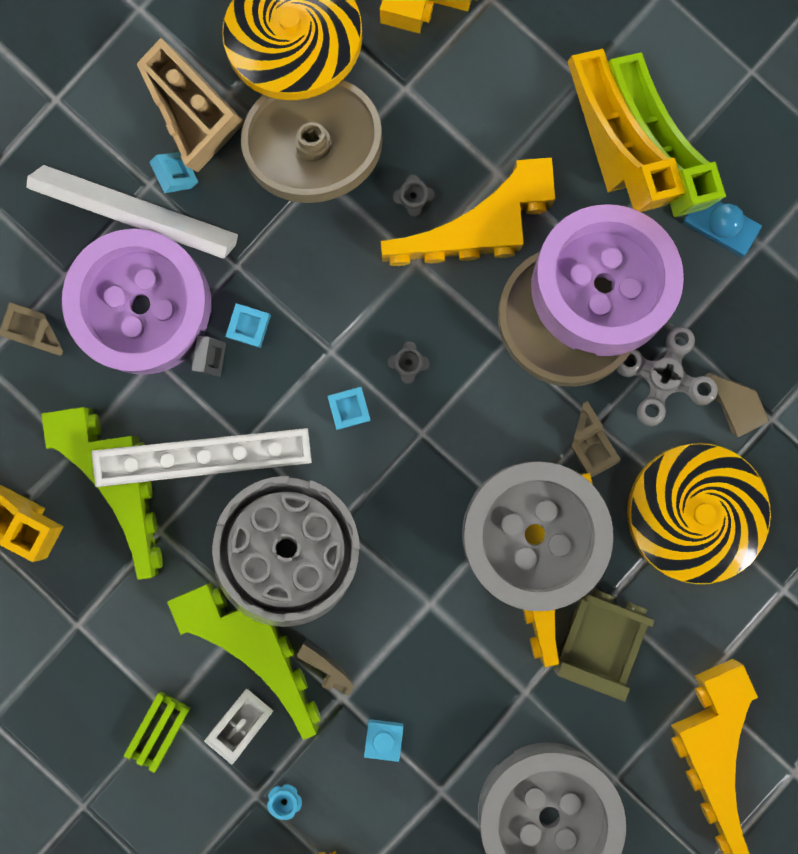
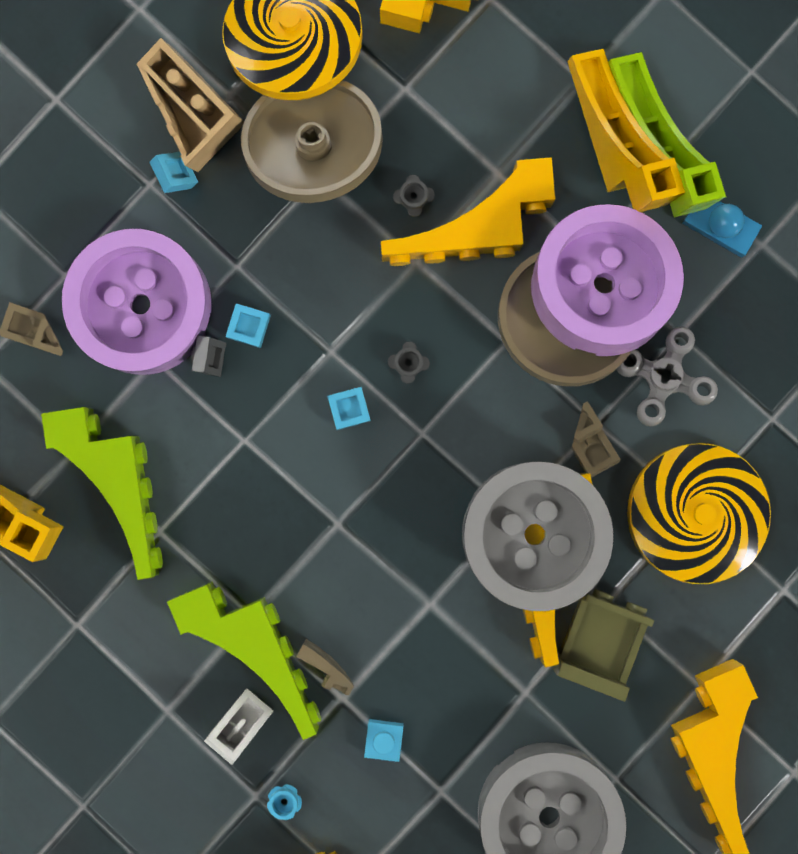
white tile [26,165,238,258] -> none
white tile [92,428,312,487] -> none
lime tile [124,691,191,773] -> none
light grey brick [212,476,360,627] -> none
dark tan slope [705,373,769,437] -> none

